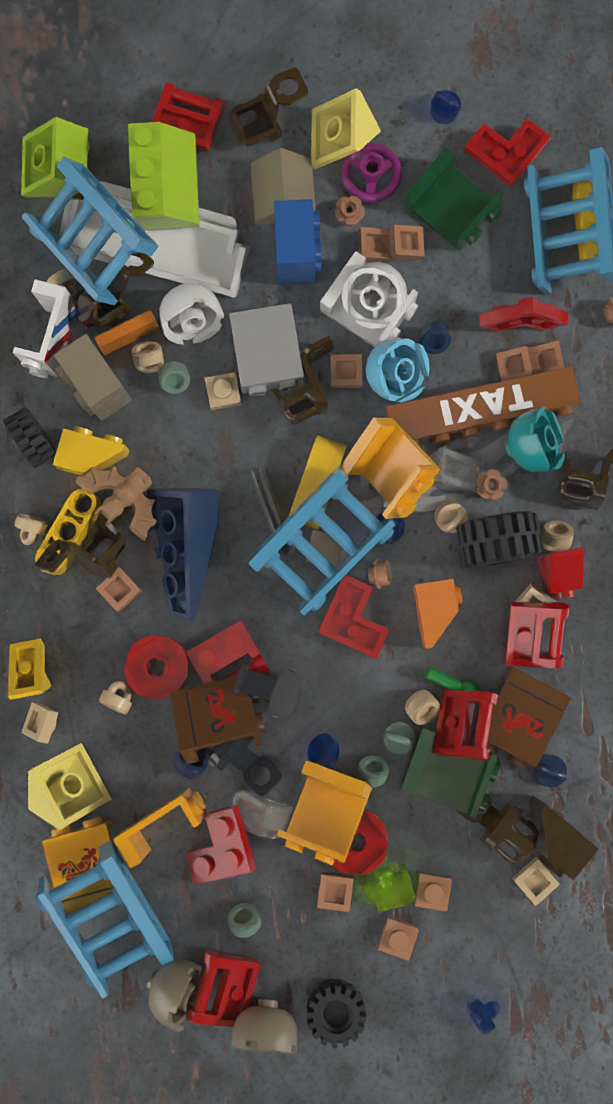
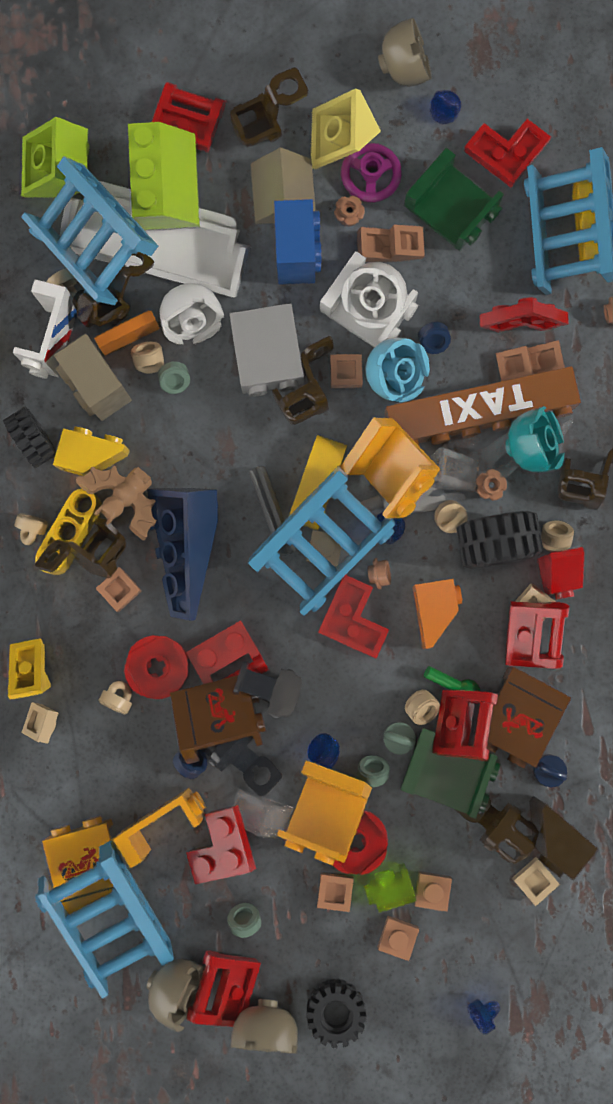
light yellow slope [28,743,112,830] -> none
tan plate [205,372,242,411] -> none
none -> dark tan cylinder [378,18,432,87]

